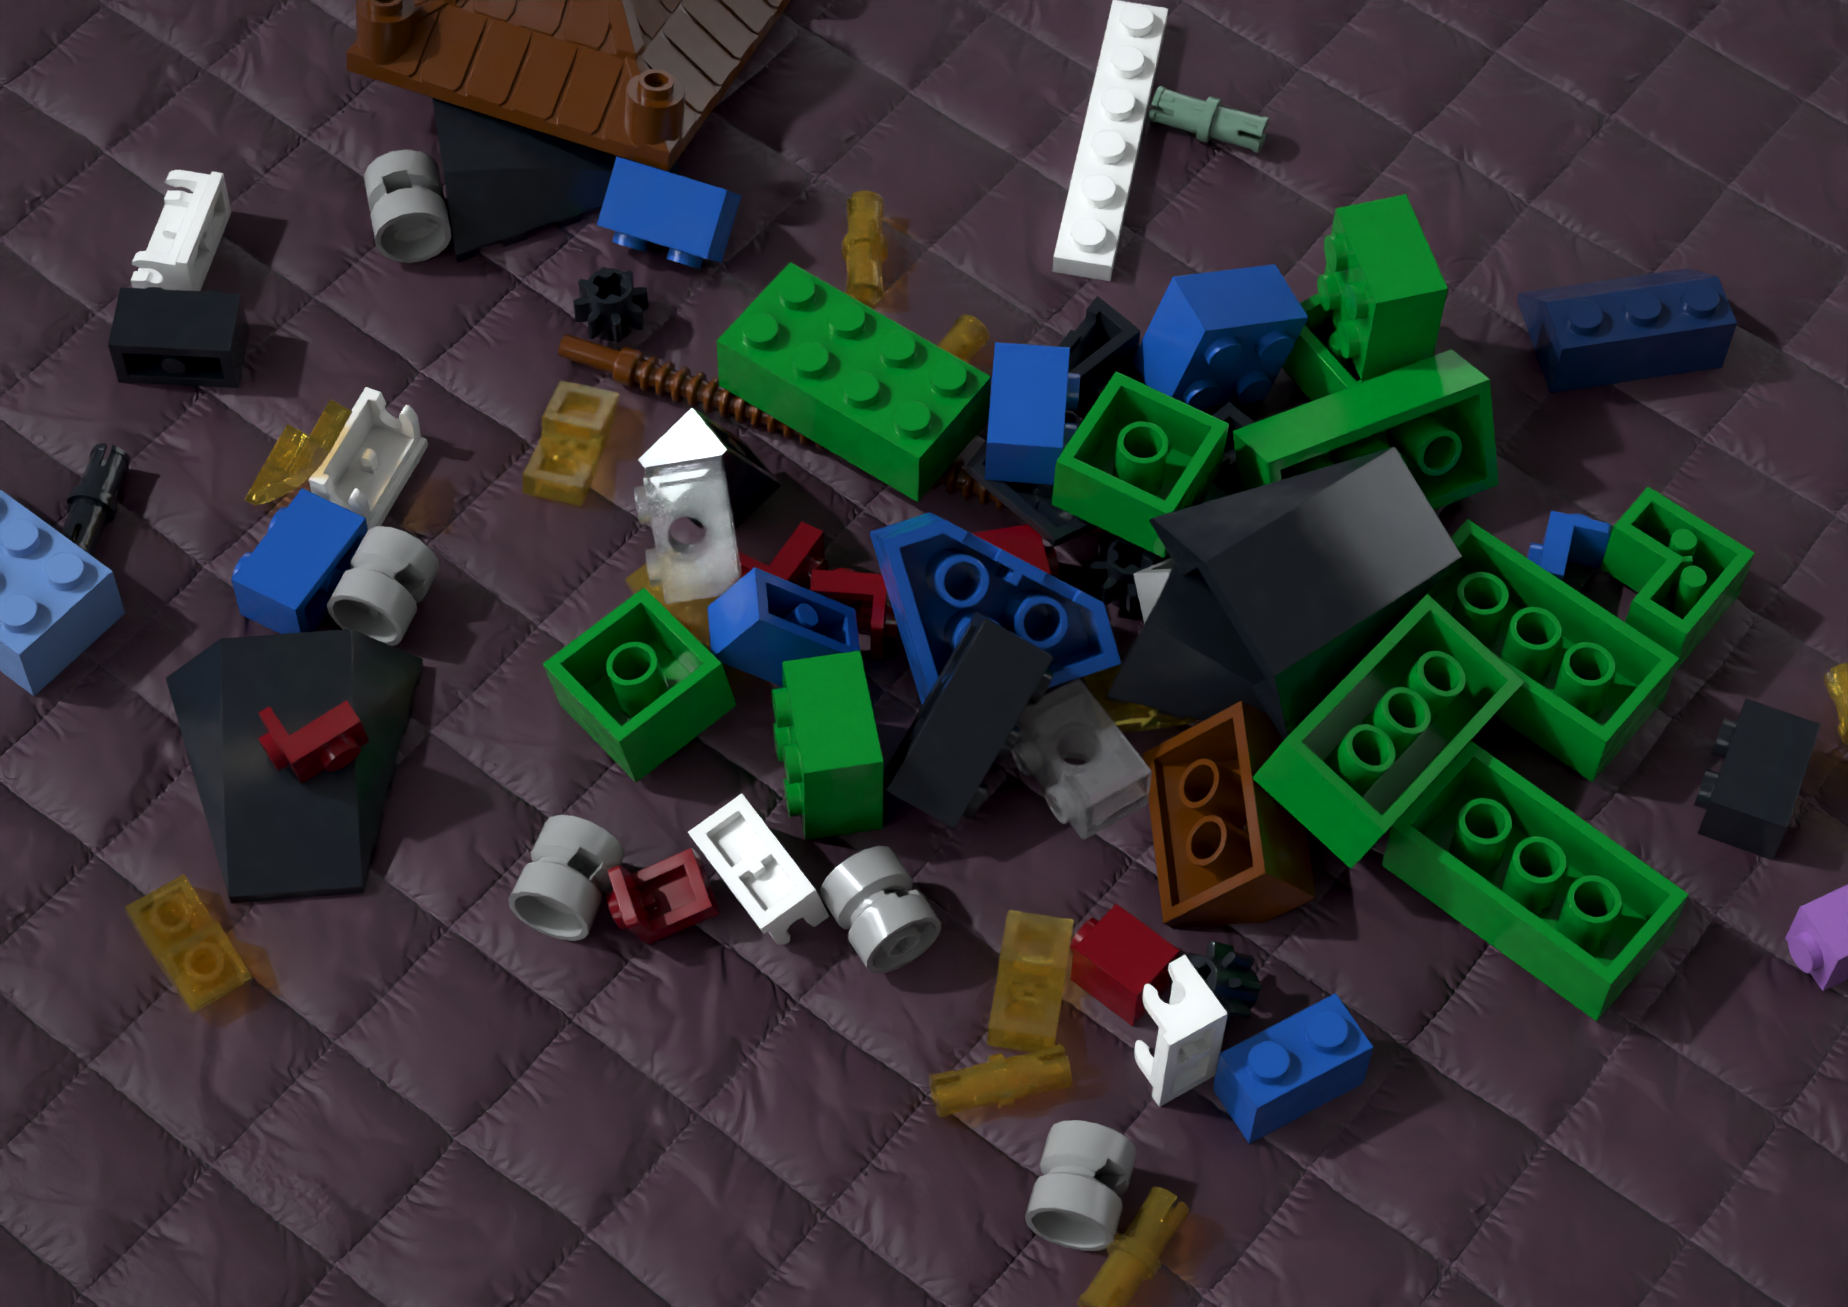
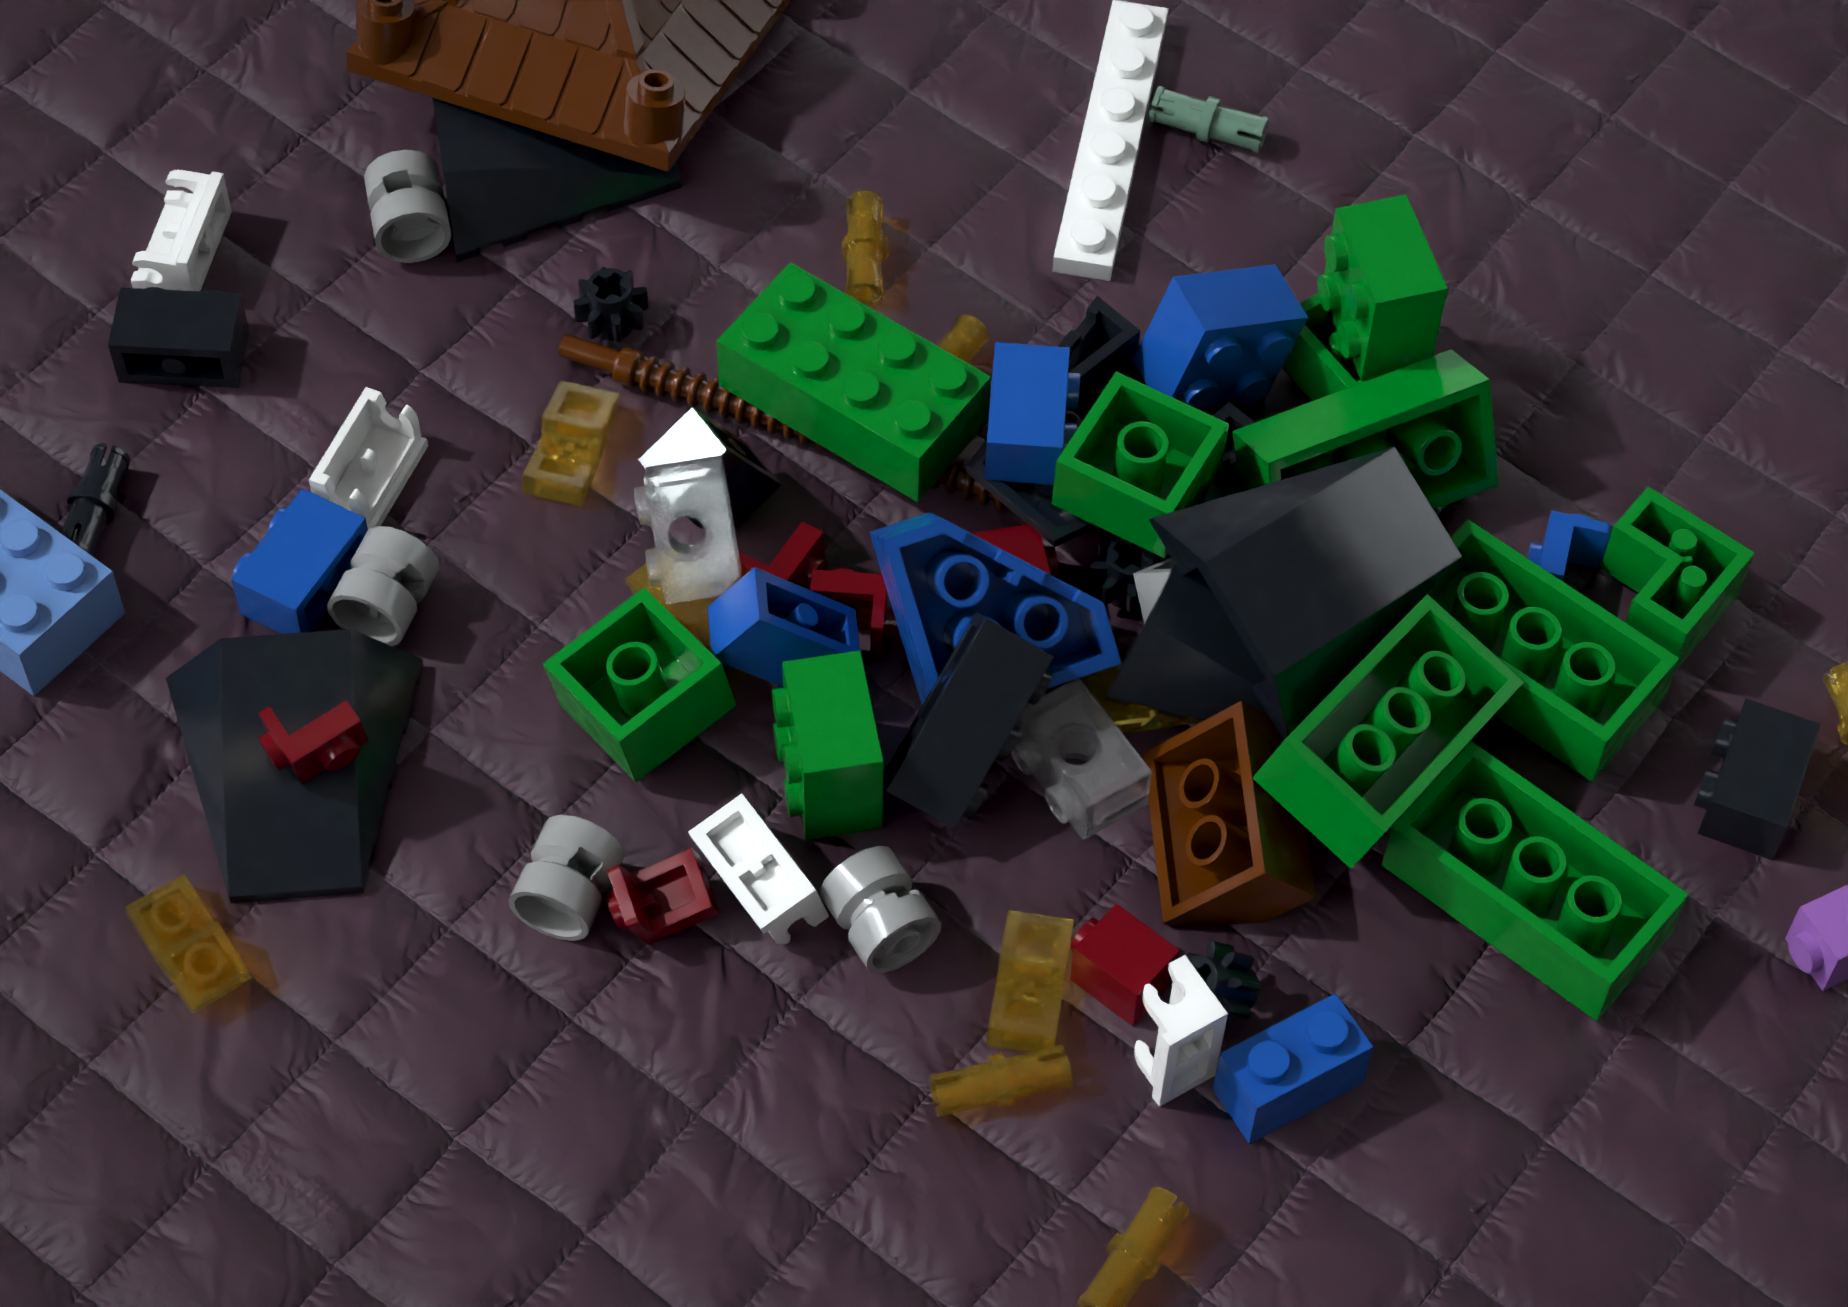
clear yellow slope [244,399,353,506] -> none
blue brick [597,157,742,269] -> none
light grey wheel [1025,1120,1137,1251] -> none
dark blue slope [1517,268,1737,393] -> none

